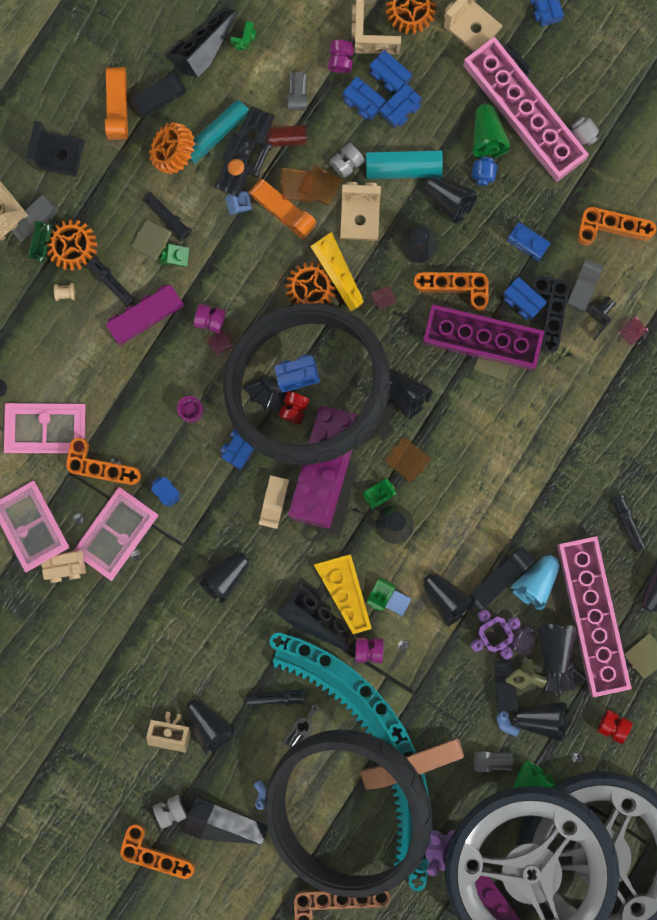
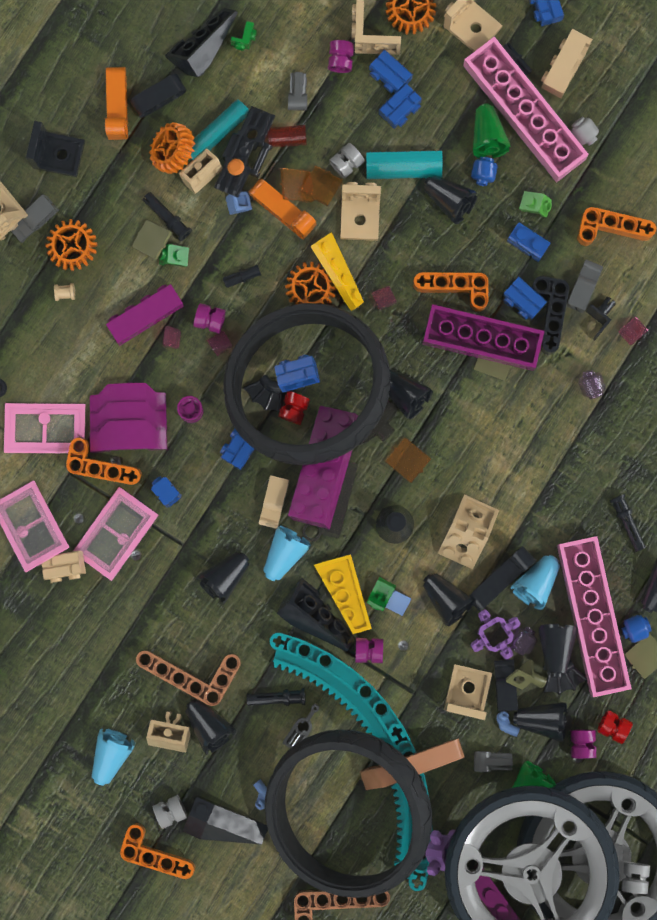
dark green hinge [27,221,53,262] -> none
black pin [85,256,135,307] -> none
blue brick [342,77,386,121] -> none
green bracket [362,478,396,509] -> none
black cone [400,225,438,263] -> none
none -> magenta slope [90,383,168,453]
none -> medium azure cone [92,729,136,786]
none -> nougat beam [136,651,241,706]
none -> clear pink slope [163,326,181,349]
none -> tan brick [179,148,223,194]
none -> black axle [223,264,261,288]
none -> medium azure cone [263,526,311,581]
none -> tan bracket [438,494,499,569]
none -> tan bracket [444,664,492,720]
none -> bright green bracket [519,191,552,217]
none -> tan wedge [541,29,593,98]
none -> magenta wheel [570,730,597,758]
none -> clear purple head [578,370,606,399]
none -> blue head [621,615,651,643]
none -> light grey wheel [622,862,650,894]

